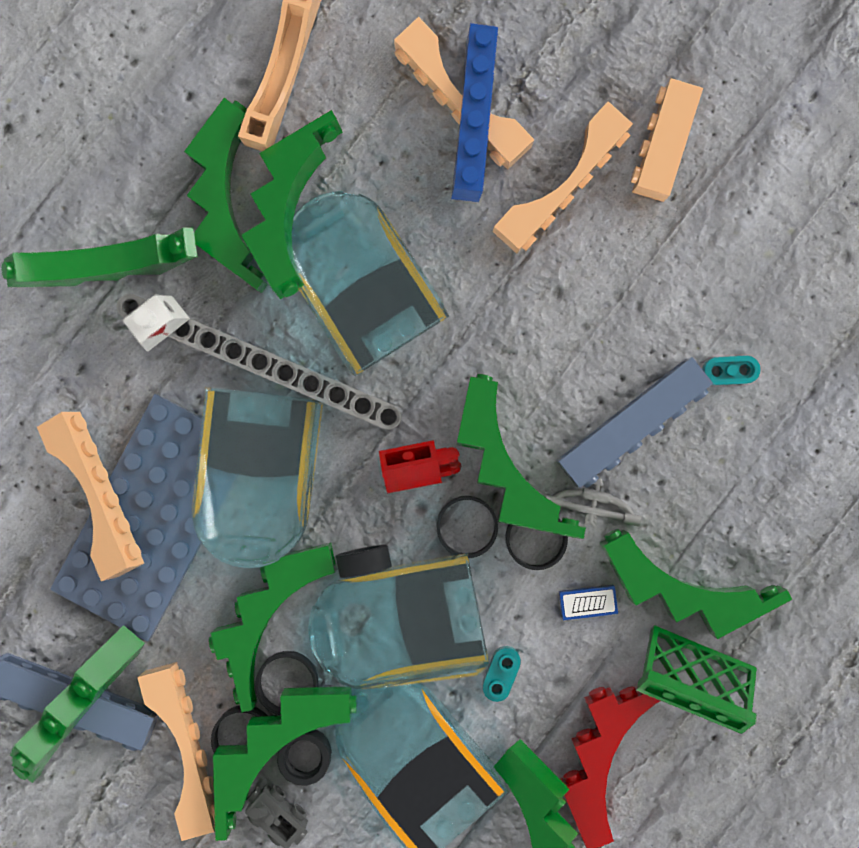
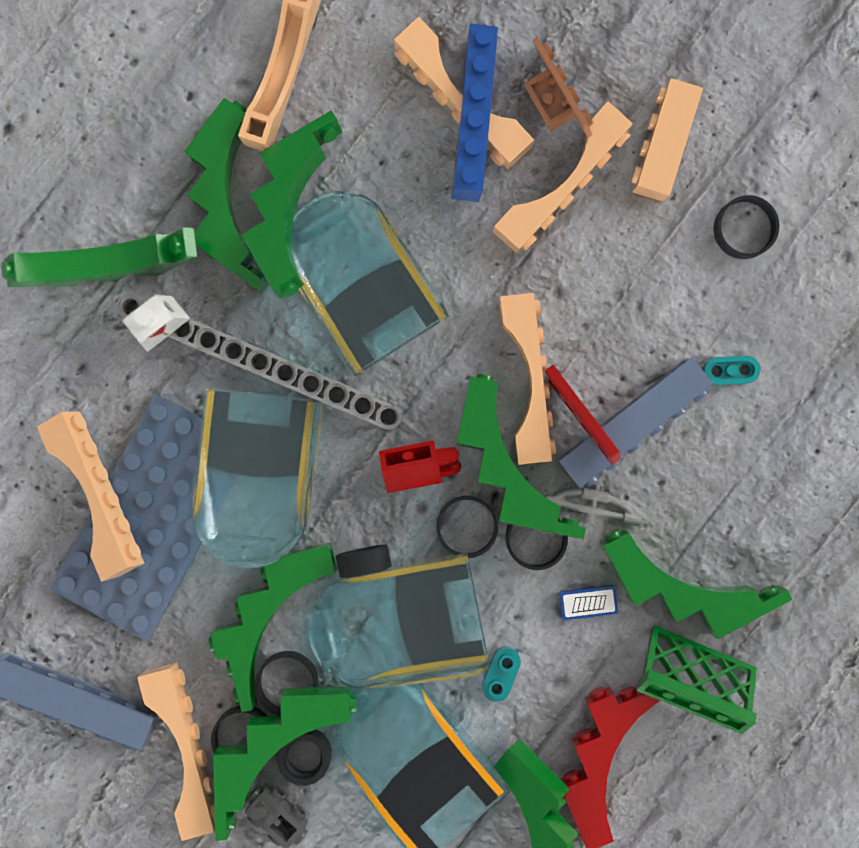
arch [10,625,145,783] -> none
none -> light nougat arch [498,293,556,465]
none -> nougat bracket [523,37,593,138]
none -> red tile [545,365,621,465]
none -> black tyre [713,195,780,259]

